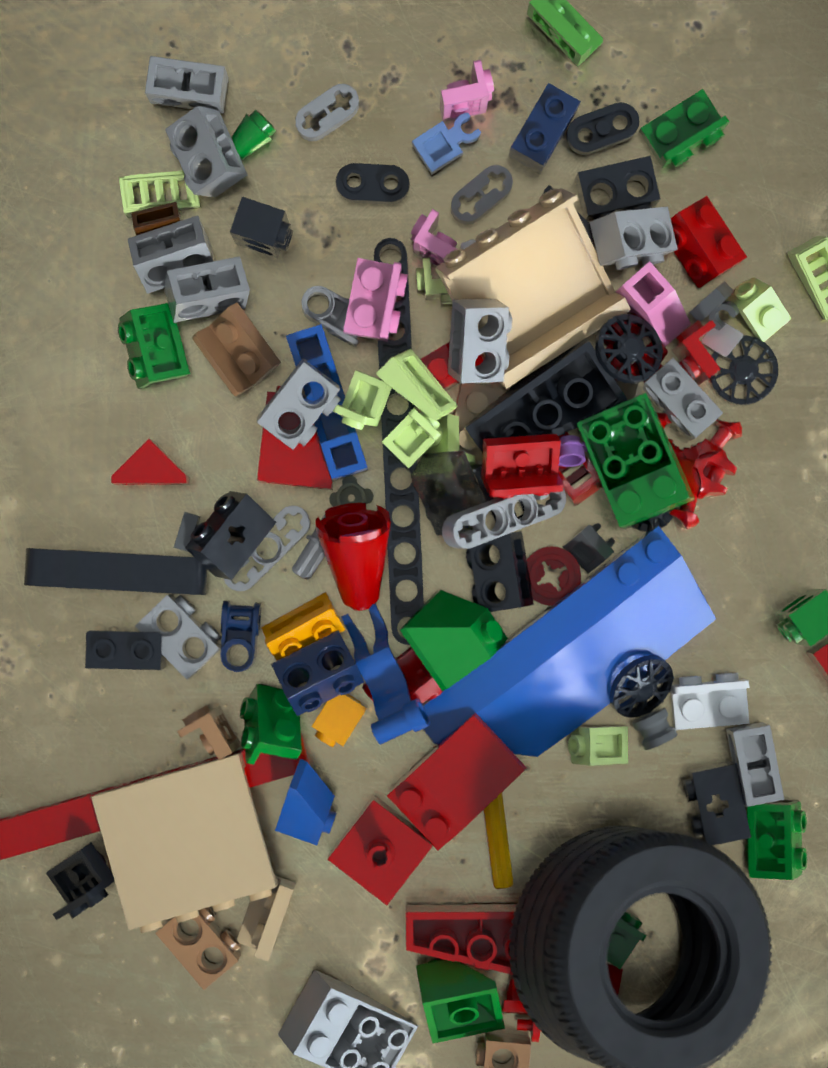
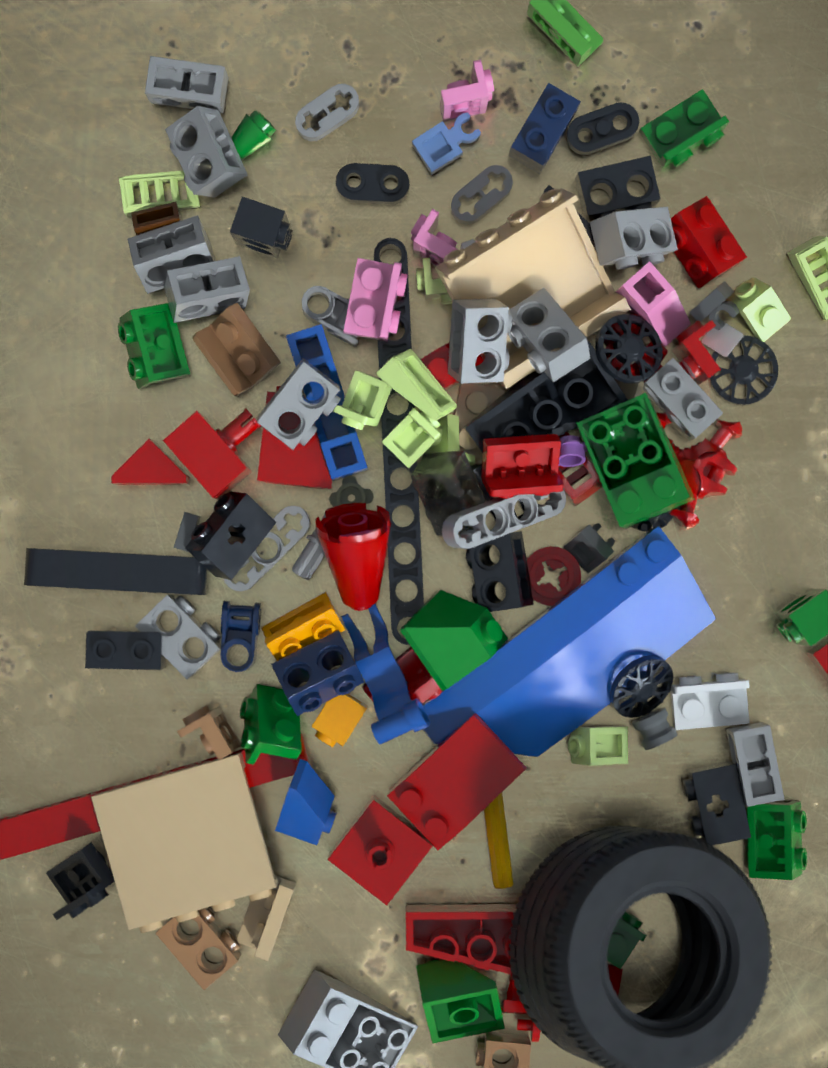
none -> red brick [162,408,261,500]
none -> light grey brick [508,288,590,382]

